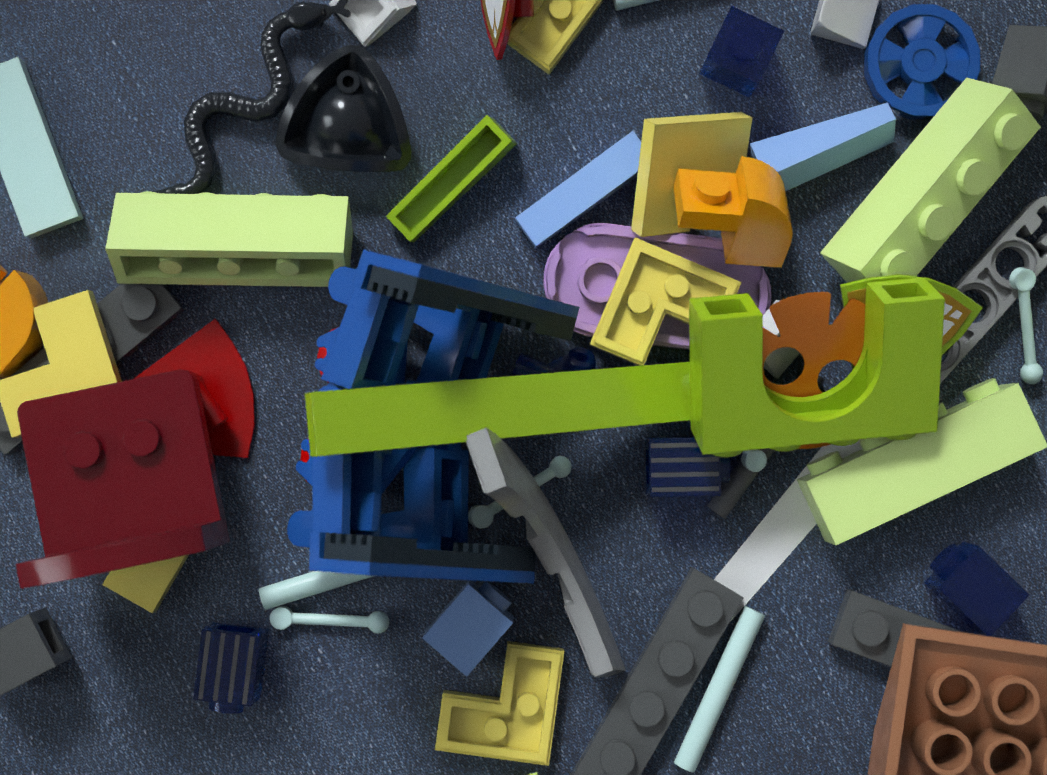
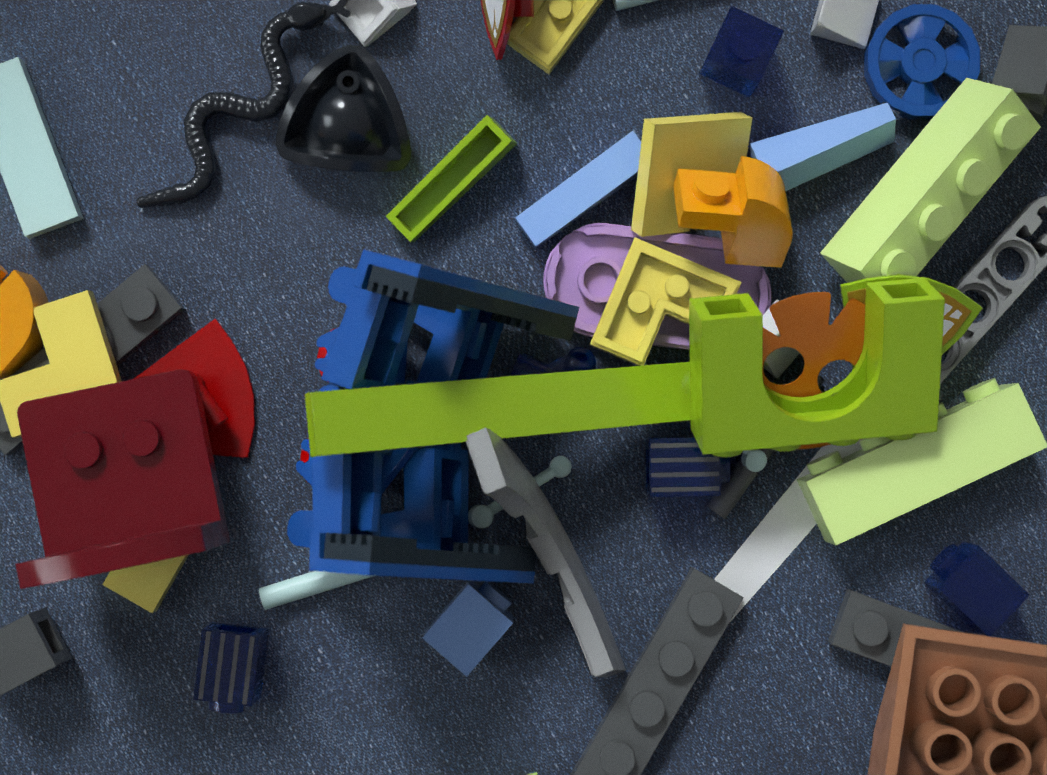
yellowish green brick [106,191,353,287] -> none
light aqua hinge [270,606,389,634] -> none
light yellow tile [435,641,564,766] -> none
light aqua bar [674,606,766,773] -> none
light aqua hinge [1009,267,1043,384] -> none

